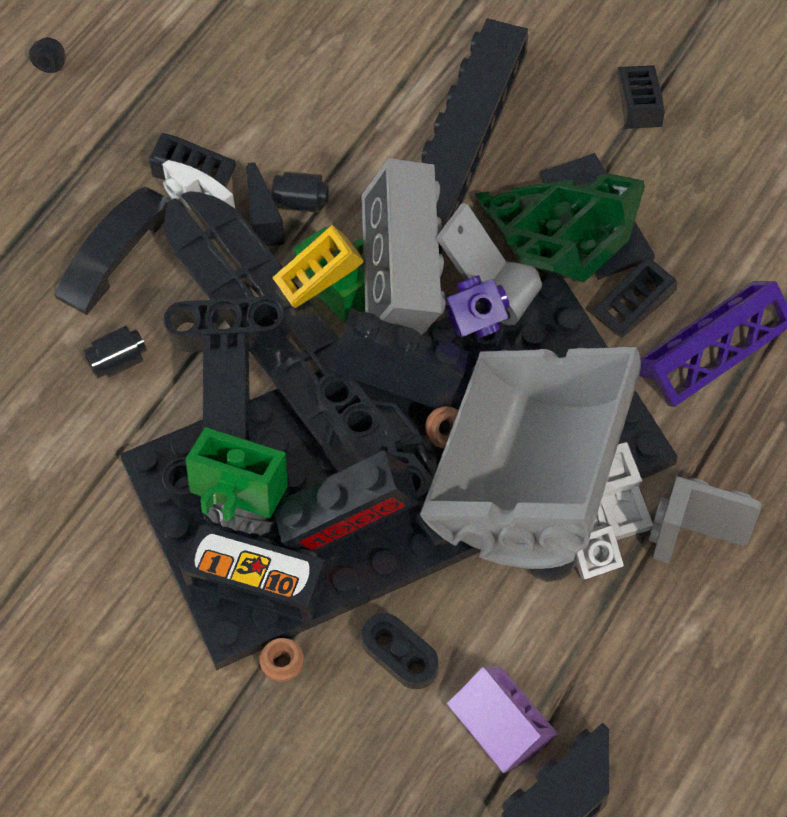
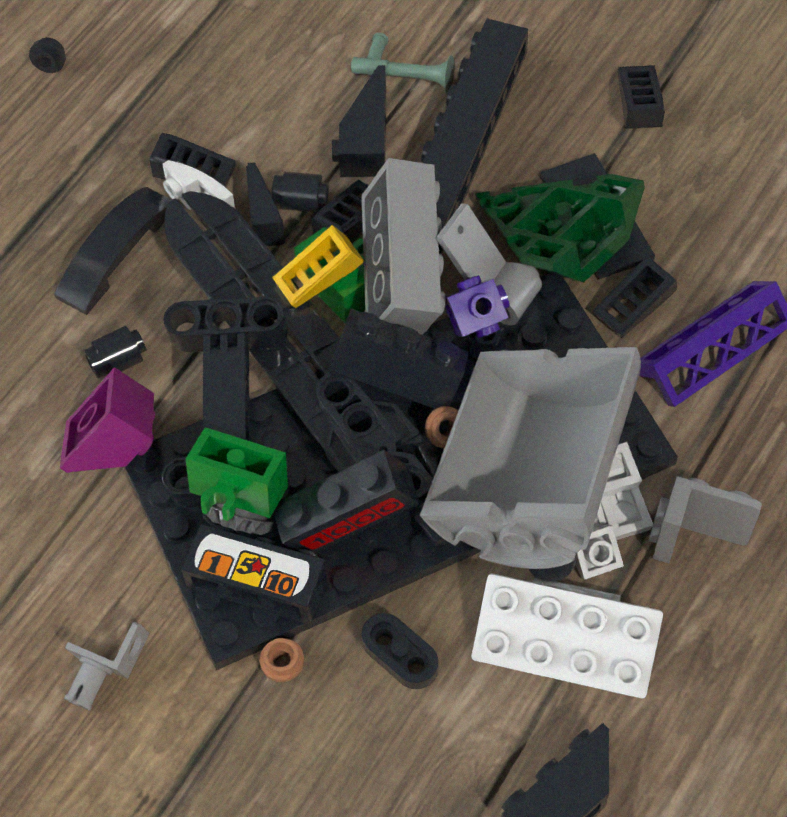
brick [447,667,558,773] -> none
none -> magenta slope [60,367,155,473]
none -> light grey bracket [64,622,149,711]
none -> black slope [311,179,369,243]
none -> black slope [332,65,386,177]
none -> sand green piece [351,33,455,94]
none -> white bracket [471,573,663,698]

